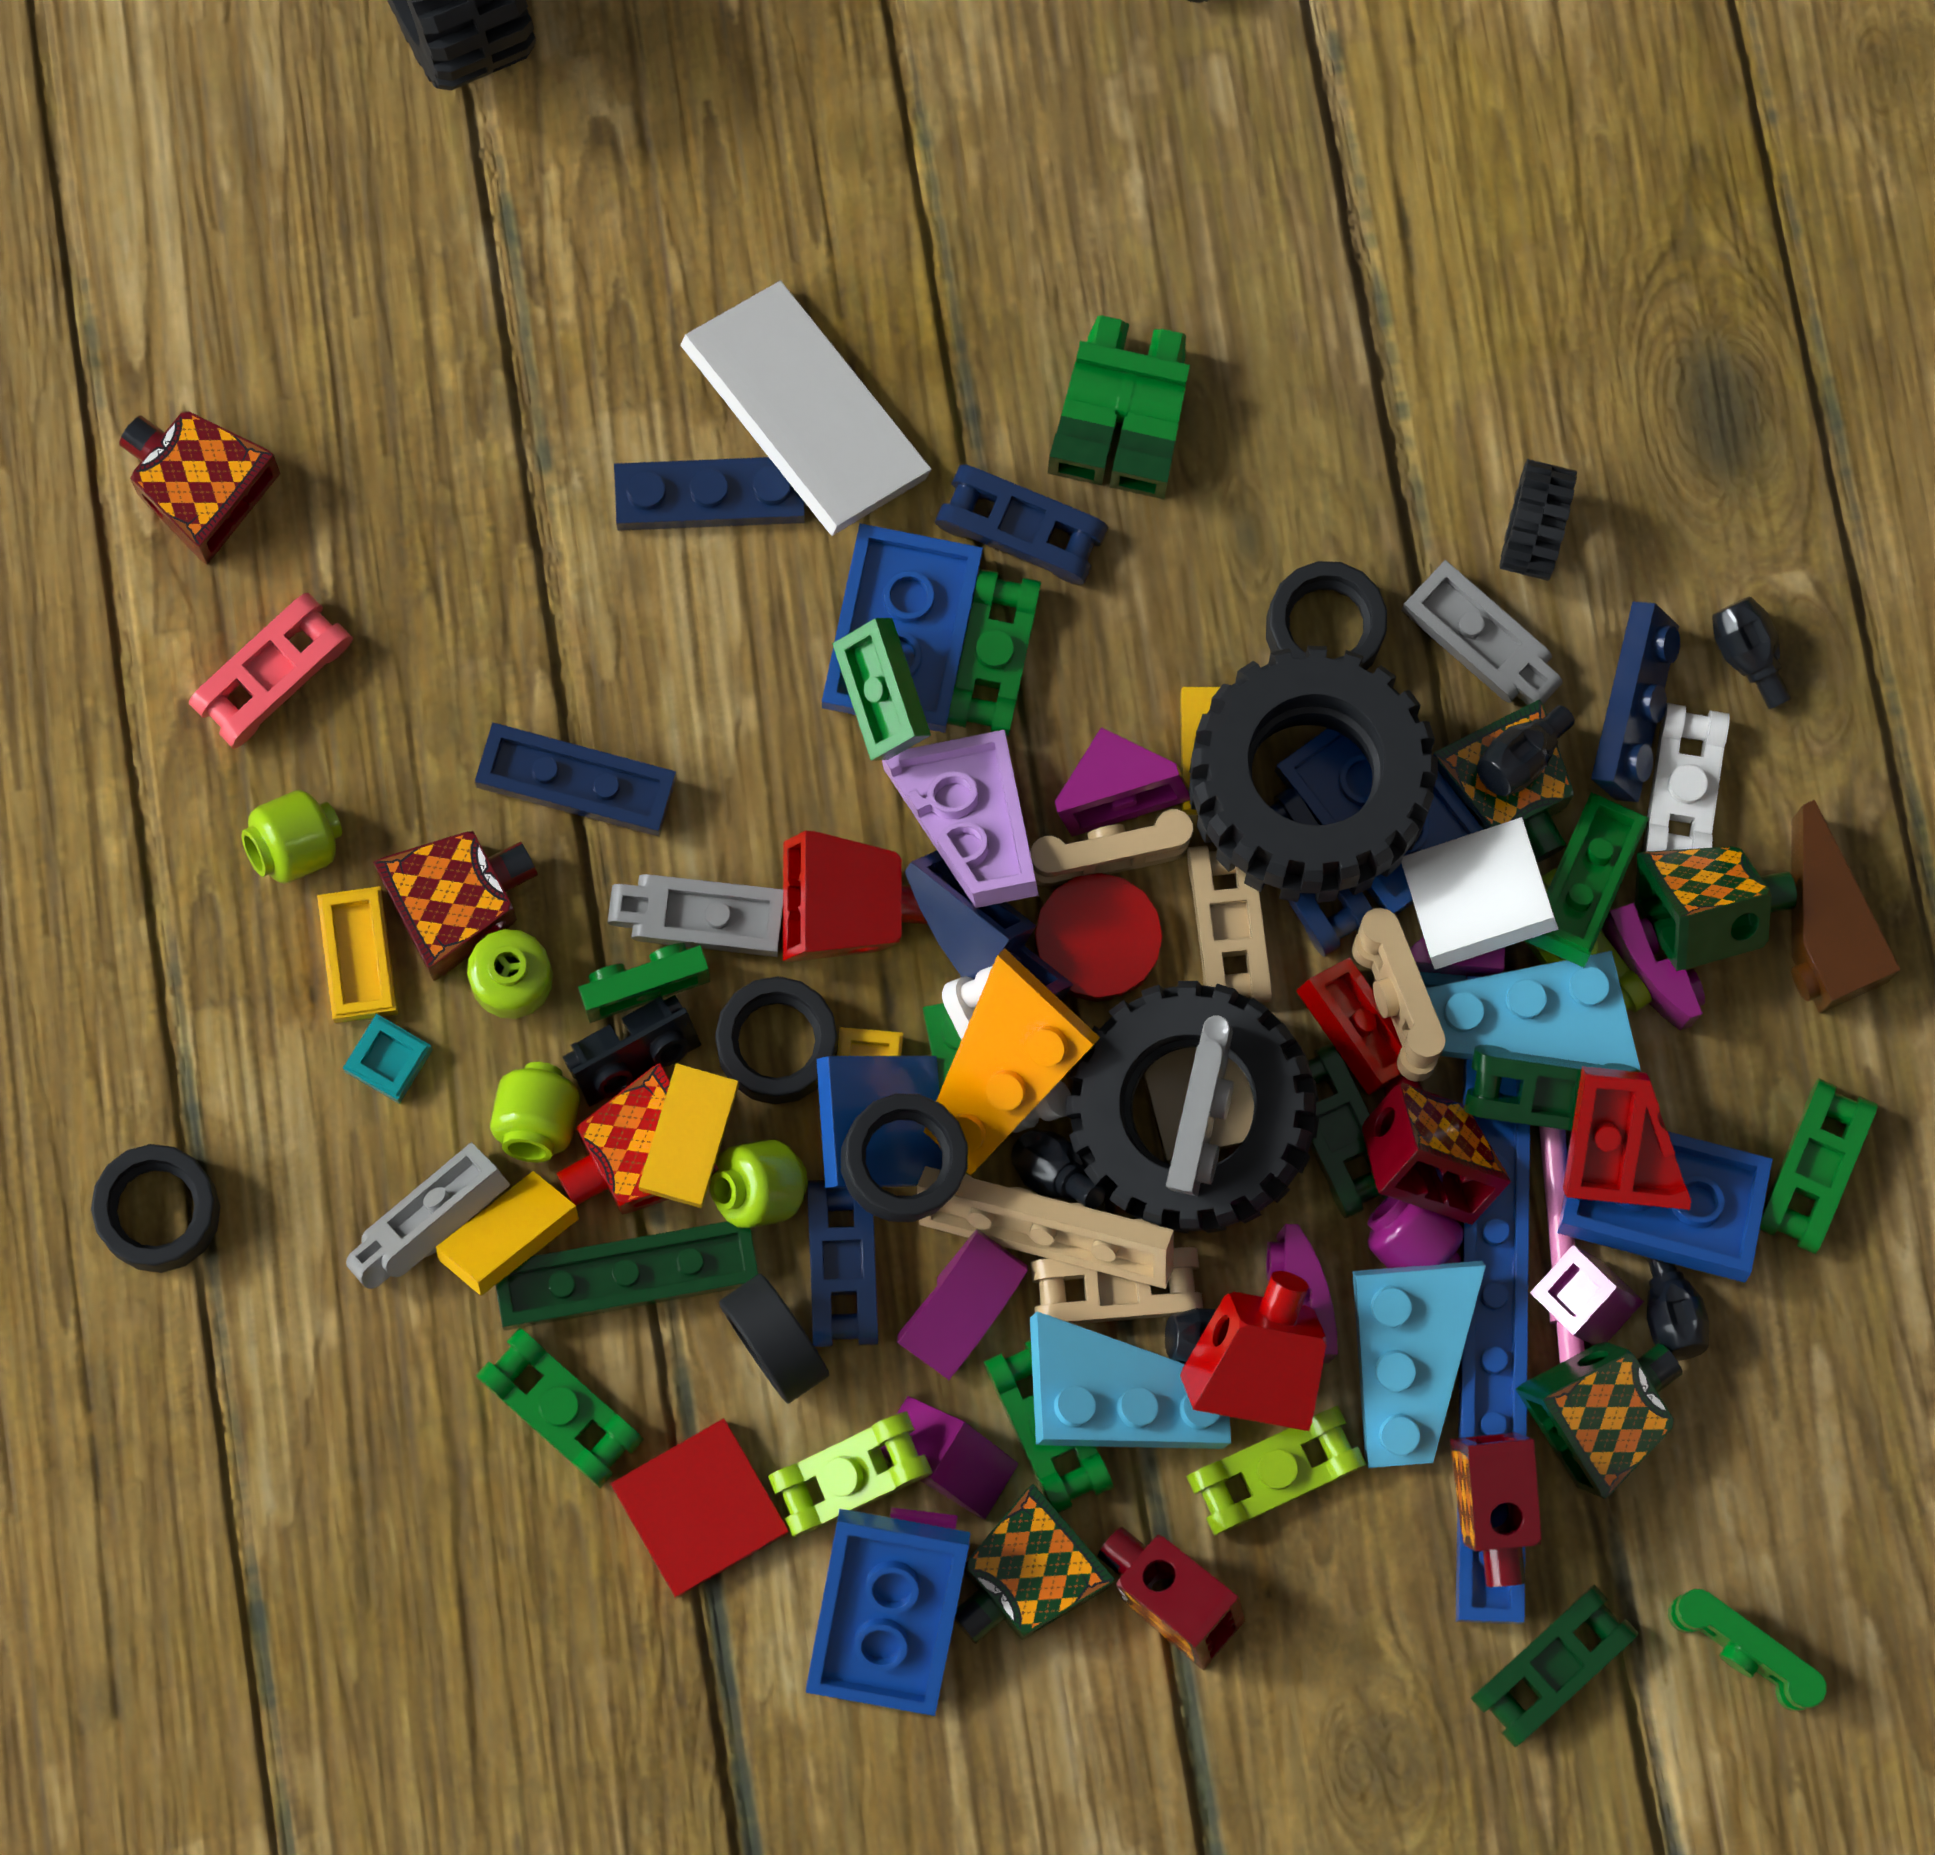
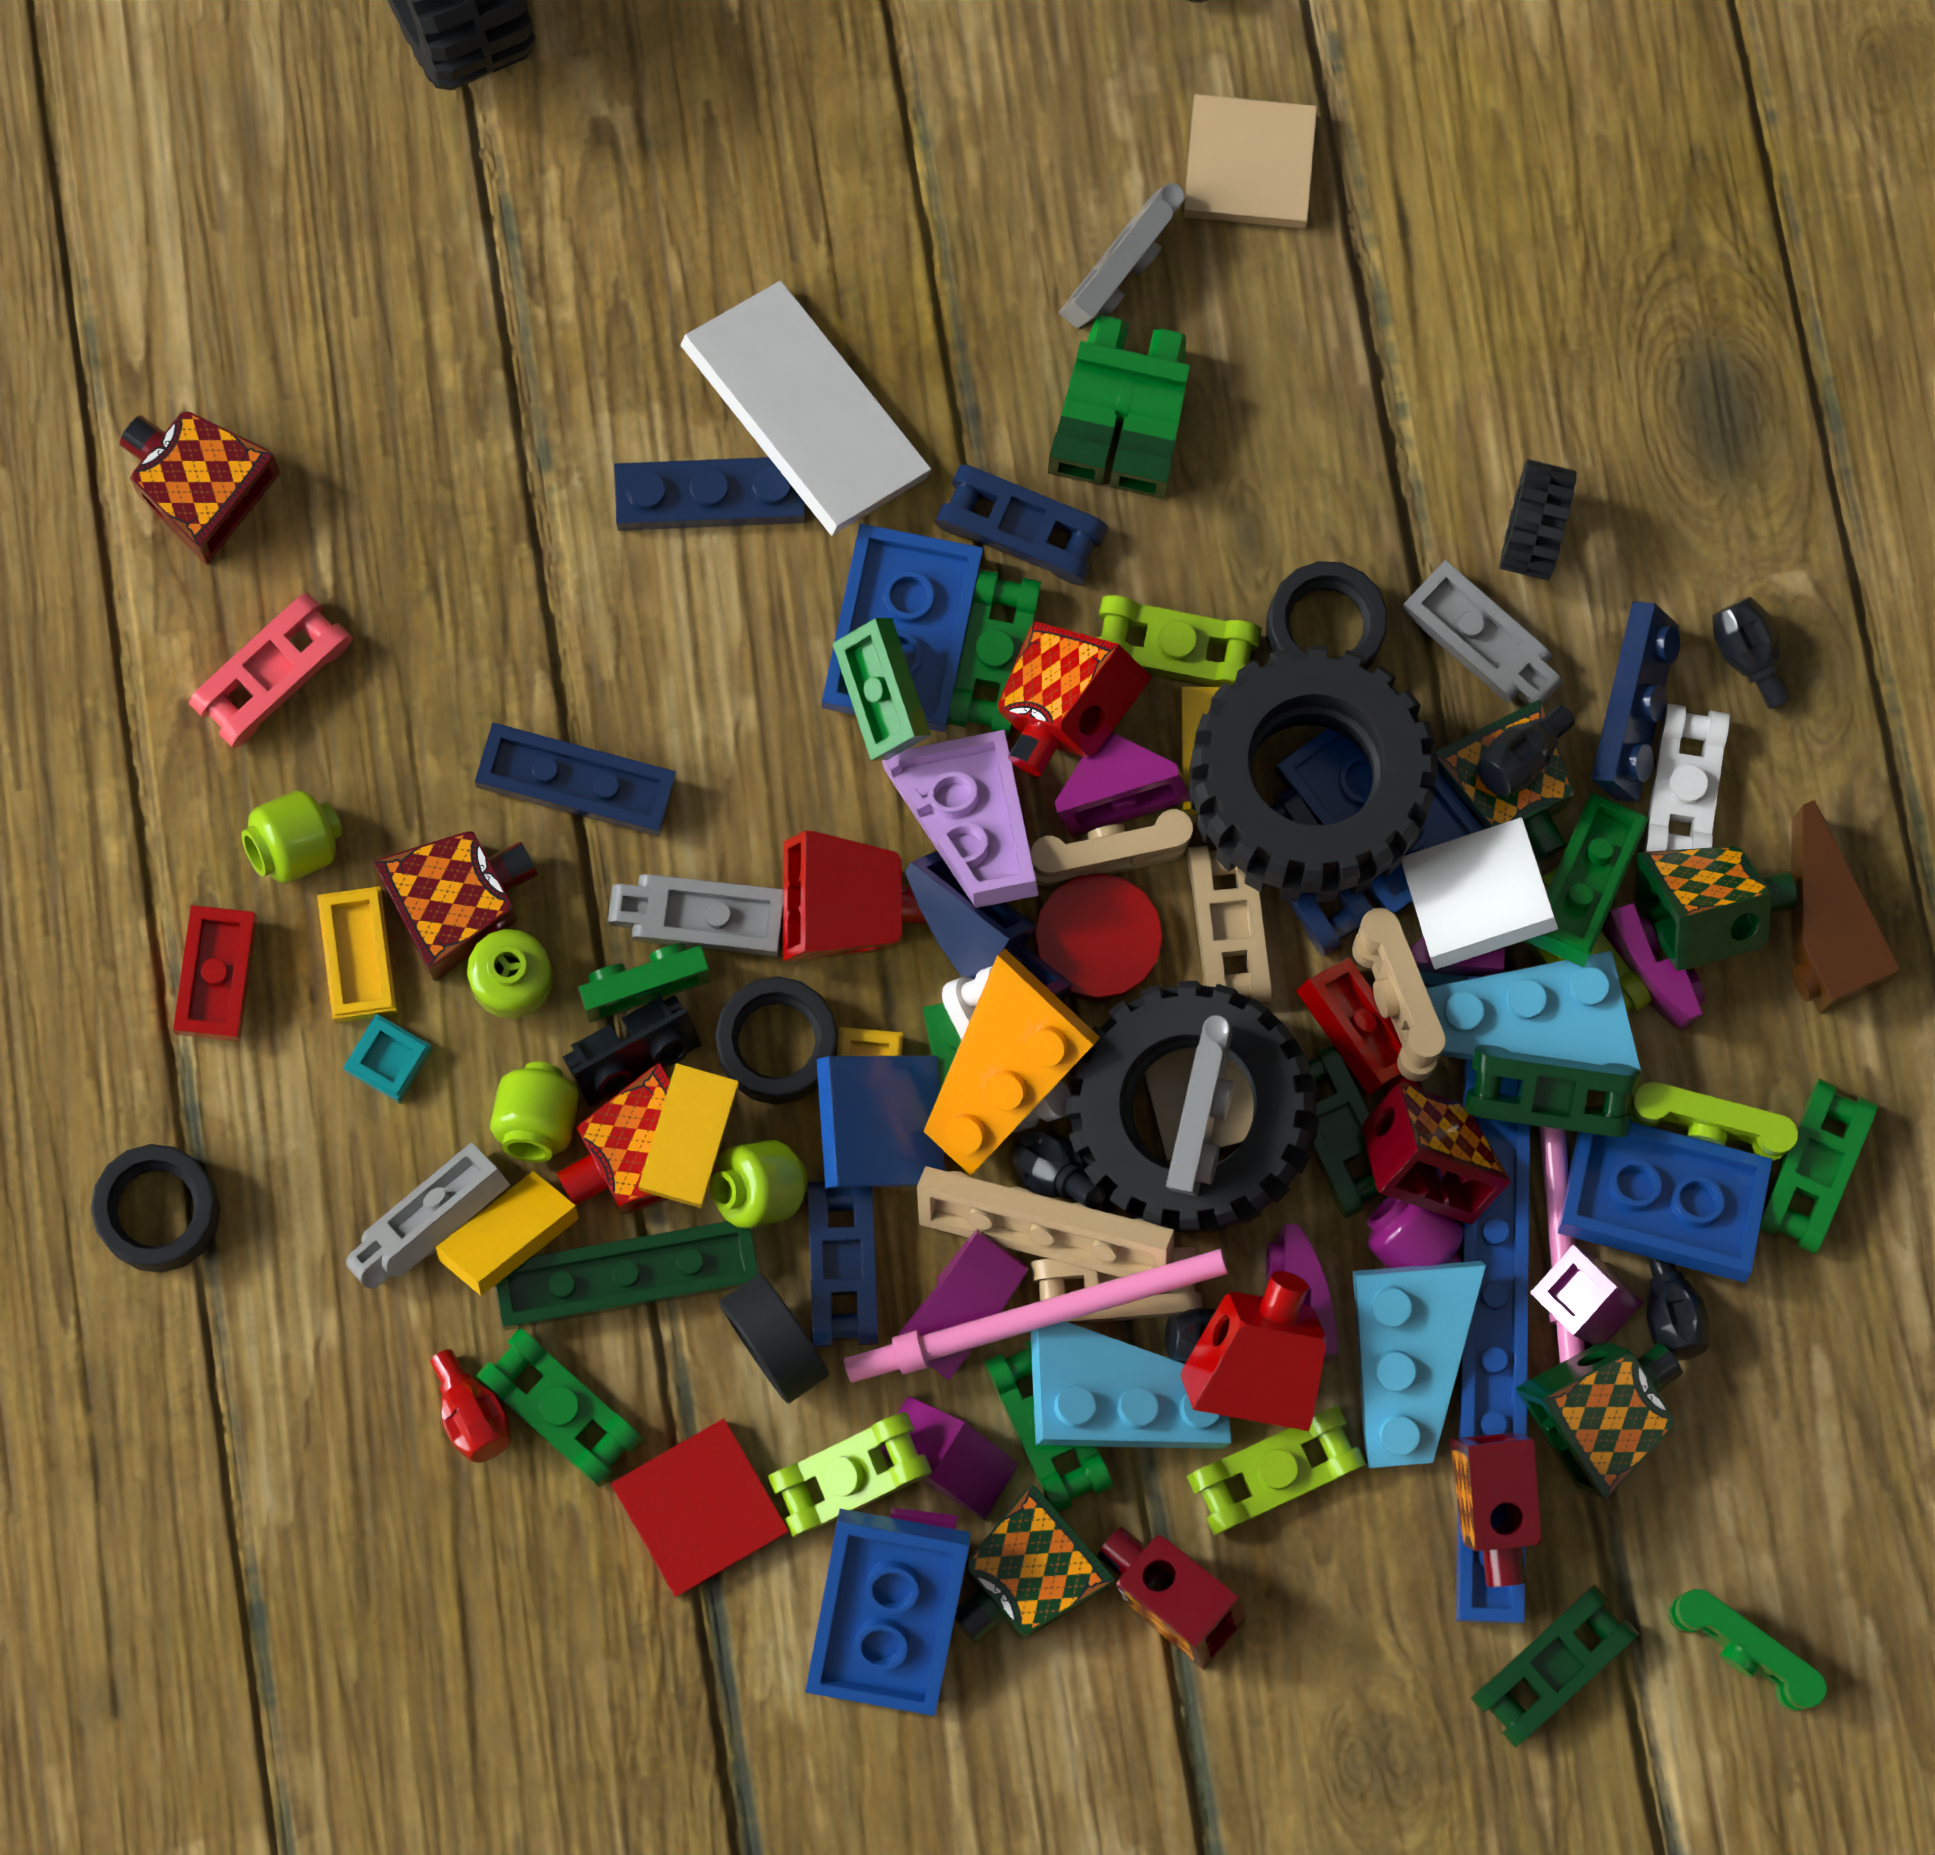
black tyre [841,1093,968,1222] -> none
red wing [1563,1066,1691,1210] -> none
none -> red plate [173,905,258,1042]
none -> red piece [430,1349,511,1463]
none -> bright pink bar [844,1249,1228,1383]
none -> red torso [998,621,1152,777]
none -> light grey hinge [1058,183,1184,329]
none -> lime plate [1097,595,1262,687]
none -> tan tile [1183,94,1317,229]
none -> lime plate [1628,1082,1798,1163]

